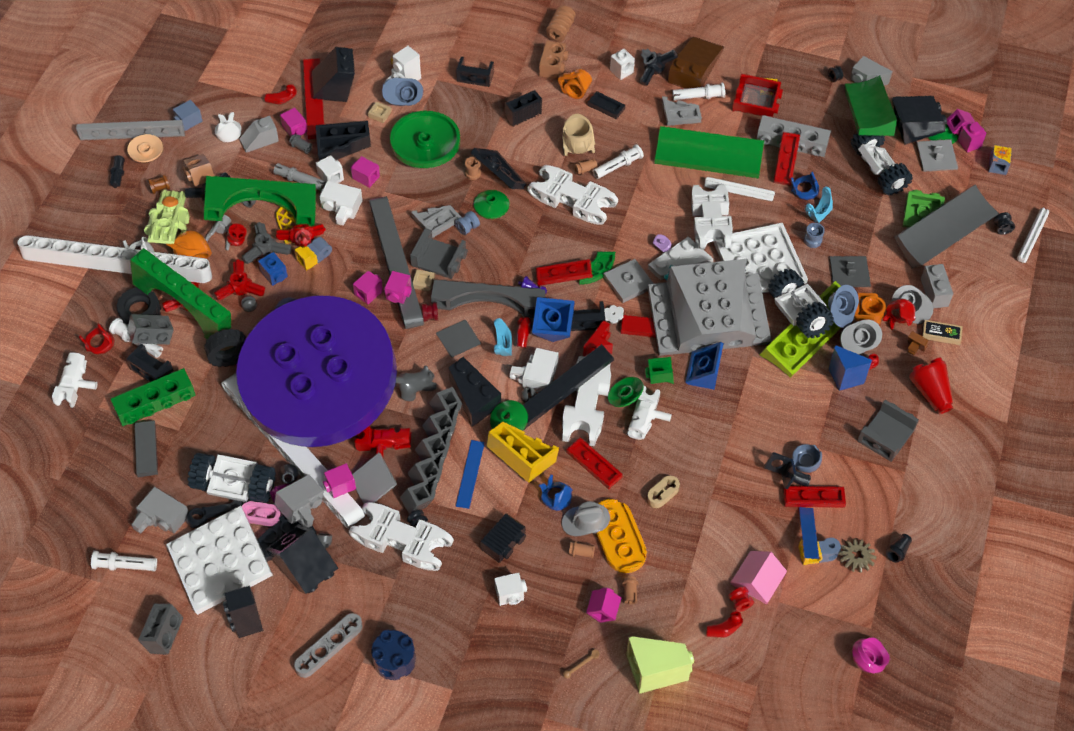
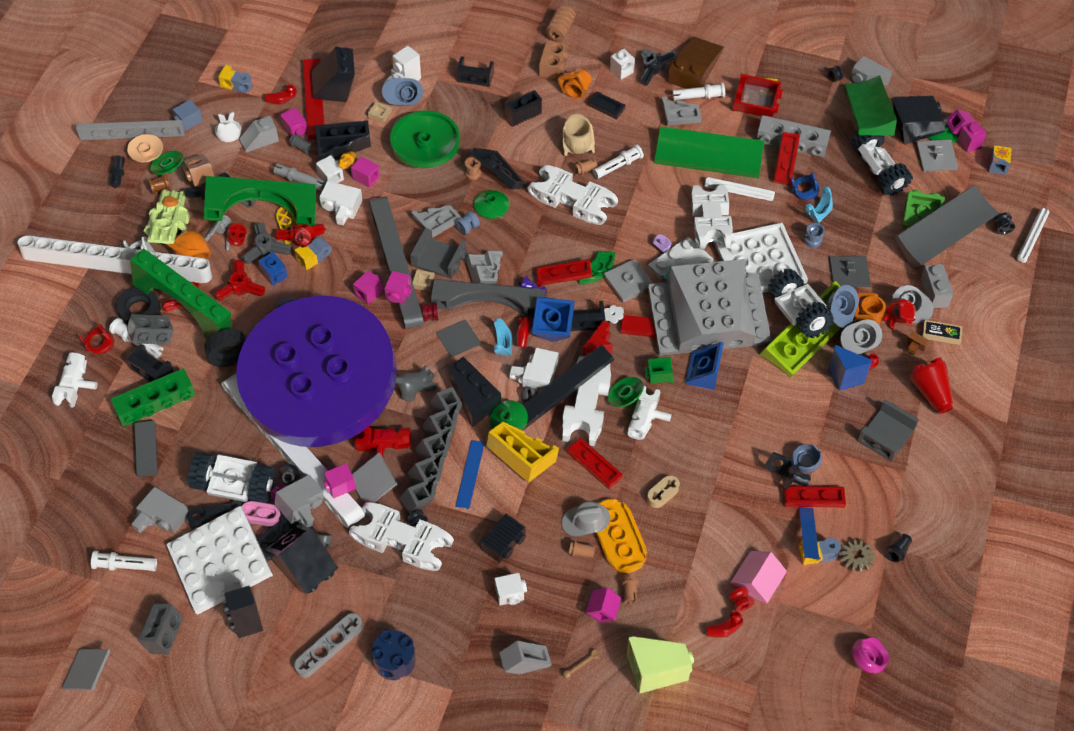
dark grey hinge [241,295,257,312] -> none
blue piece [539,474,573,511] -> none
none -> light grey piece [62,649,110,691]
none -> green dish [150,151,184,175]
none -> leg [218,65,253,93]
none -> light orange axle [338,151,357,169]
none -> light grey slope [466,251,503,285]
none -> light grey slope [500,641,552,674]

